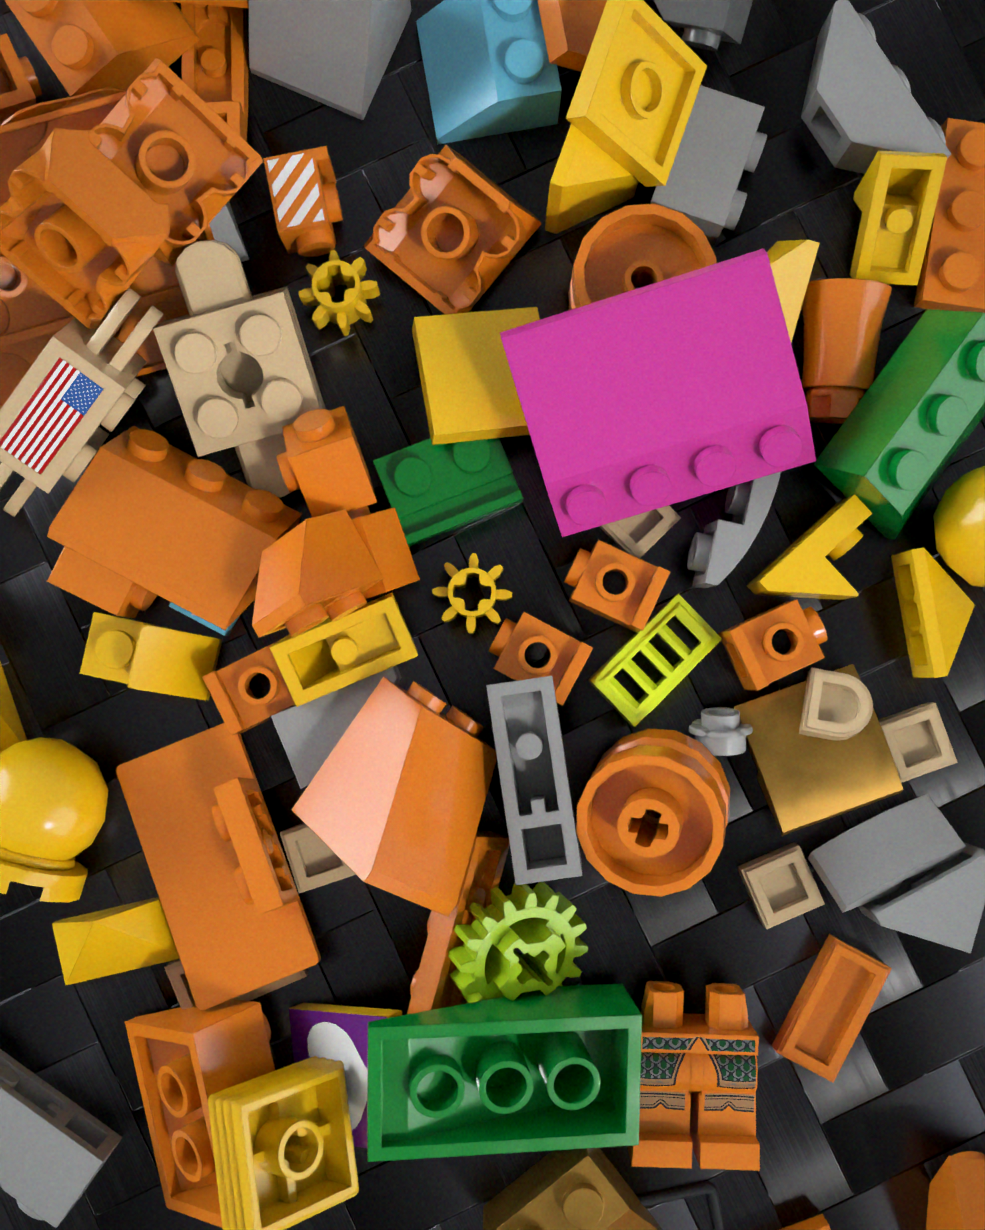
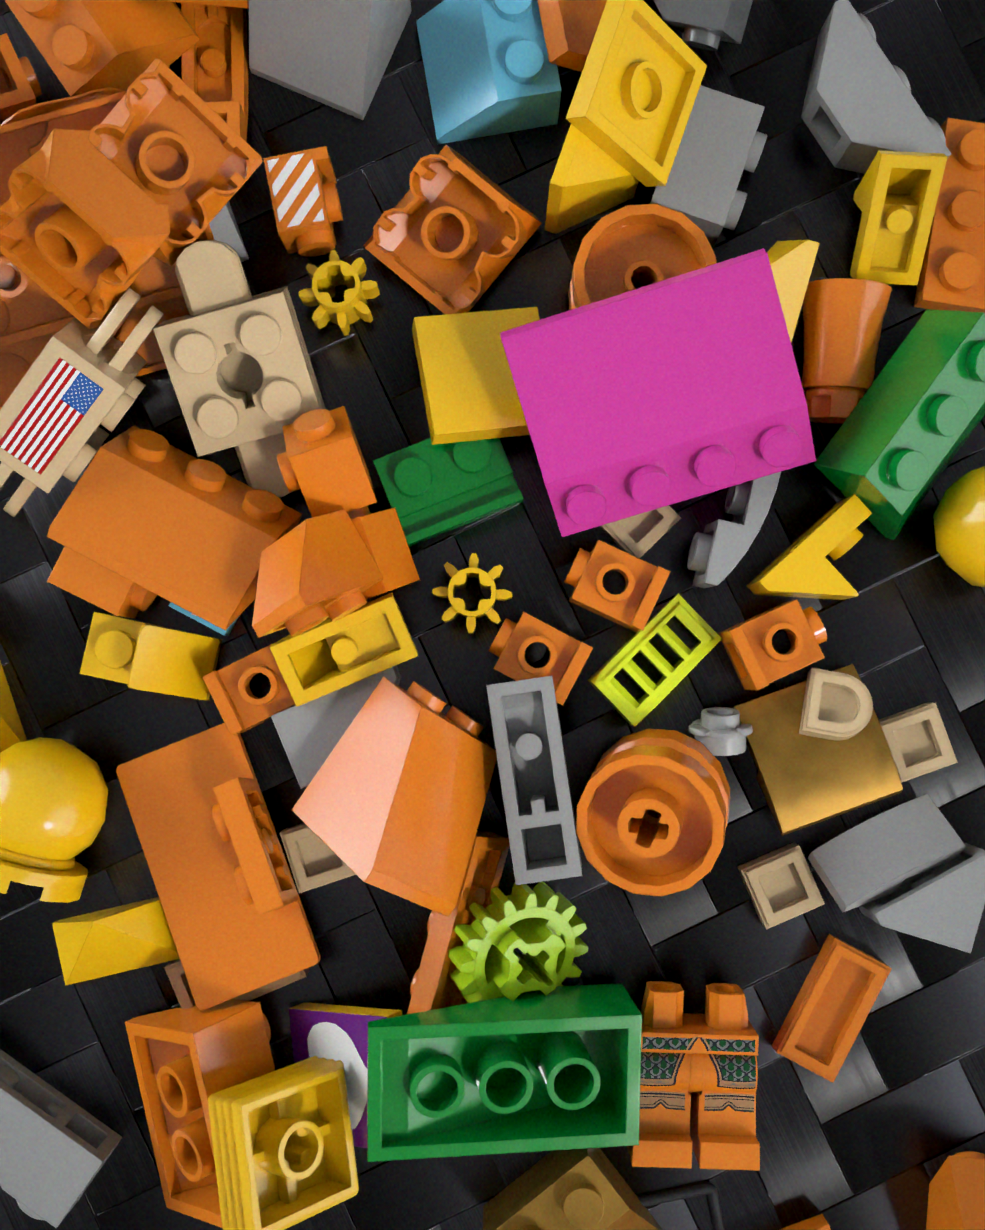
yellow slope [891,547,975,678] -> none

